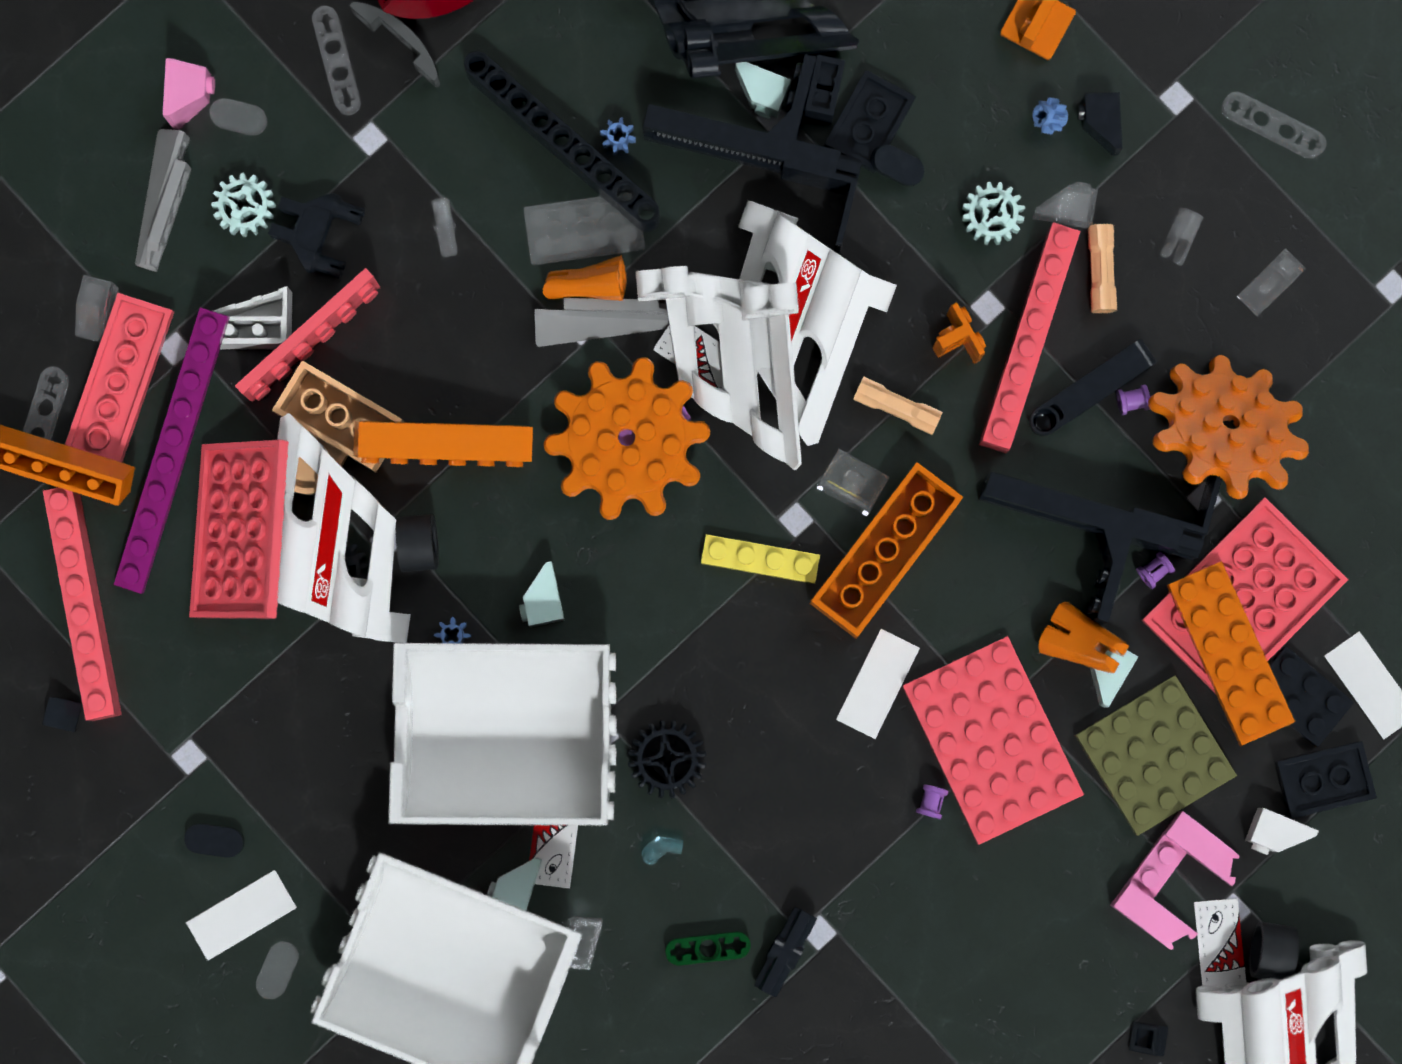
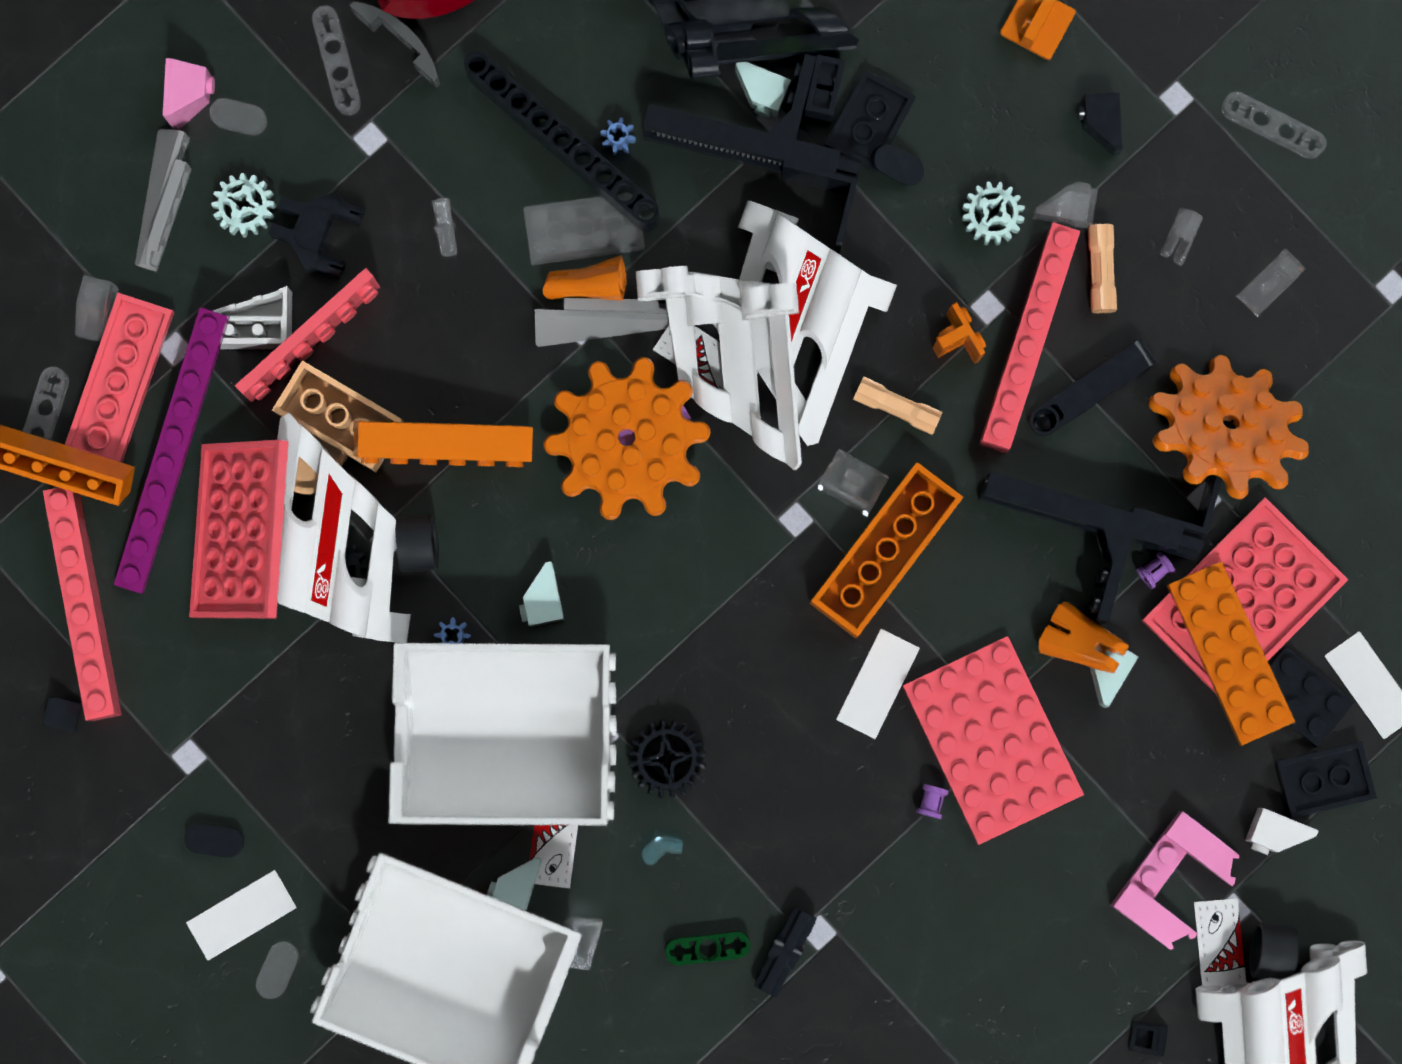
light yellow plate [701,534,820,584] -> none
medium blue gear [1033,97,1068,134] -> none
olive plate [1075,675,1237,836] -> none
medium lavender bush [1116,384,1151,415] -> none

